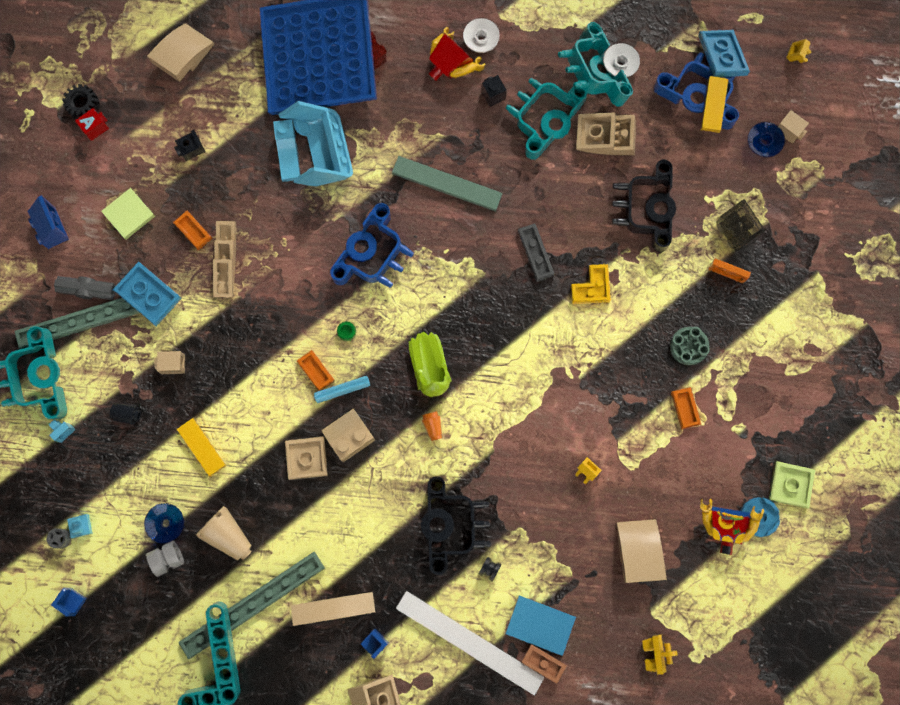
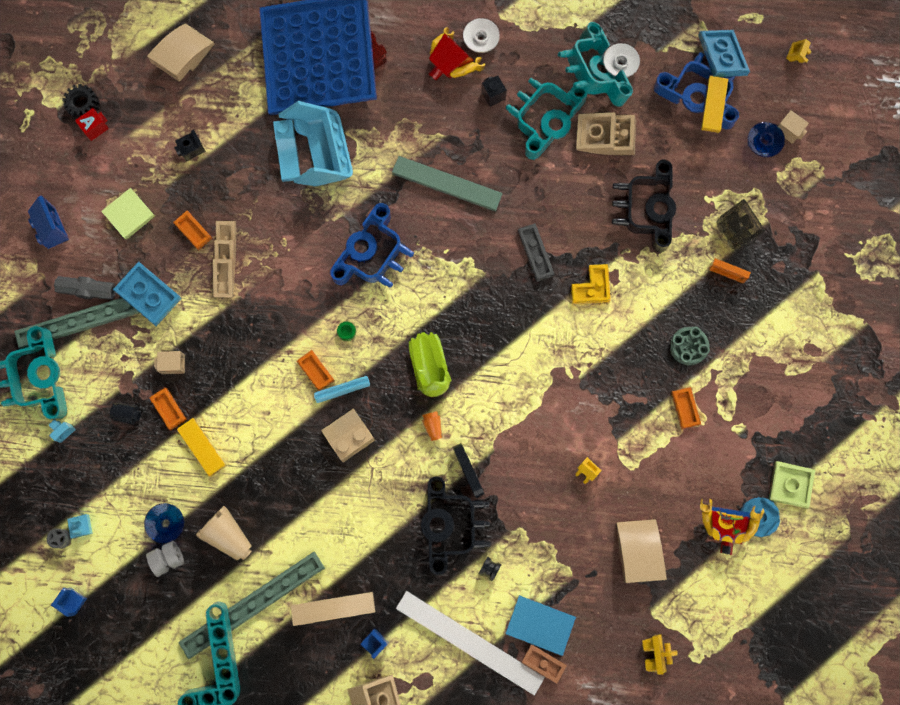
tan tile [285,437,328,480] -> none
none -> orange tile [149,387,187,430]
none -> black beam [452,443,485,498]

